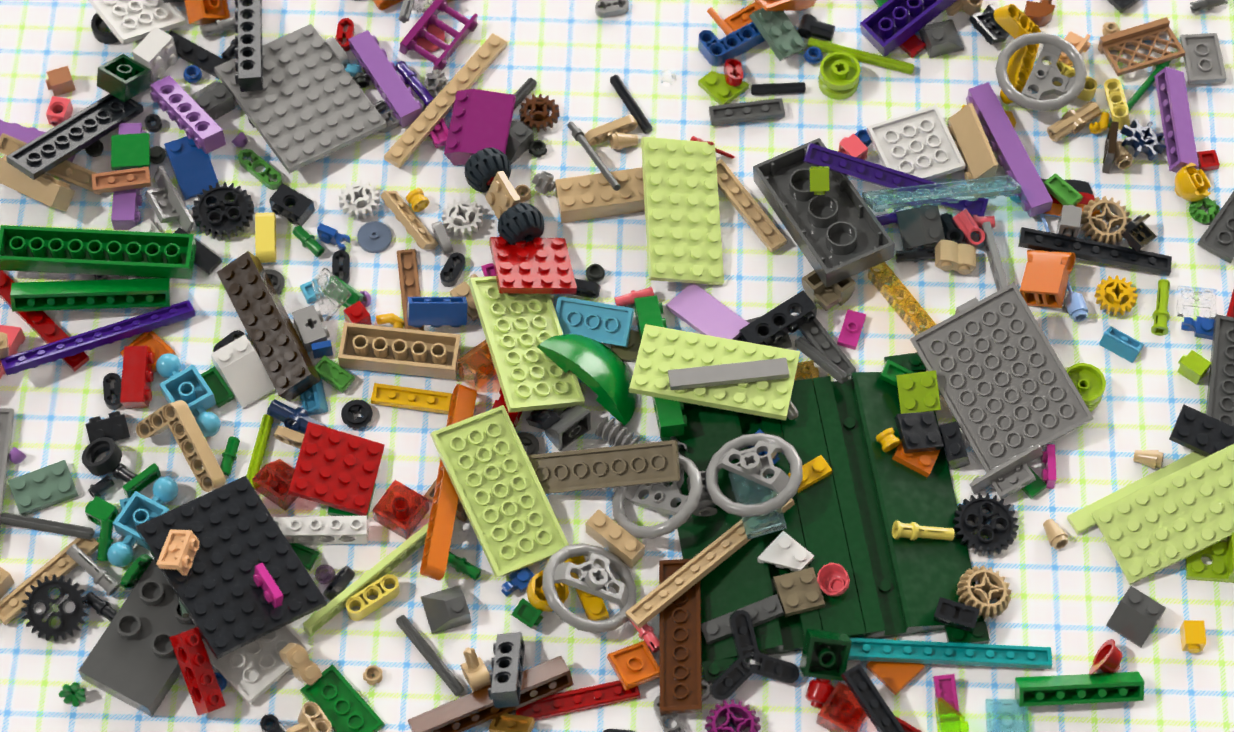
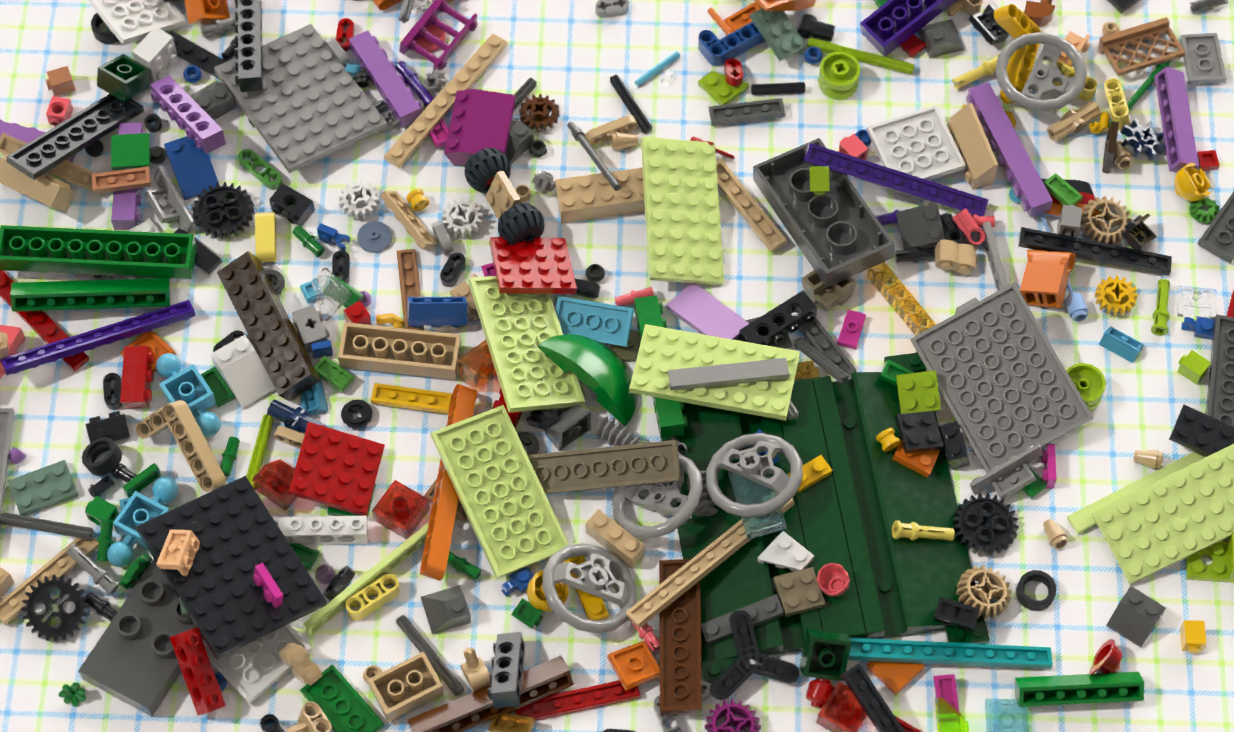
medium lavender hinge [231,131,248,148] -> none
clear light blue plate [862,175,1021,212] -> none
none -> tan brick [368,651,444,723]
none -> medium azure bar [634,51,681,87]
none -> light yellow pin [952,53,1000,90]
none -> black tyre [1016,570,1056,611]

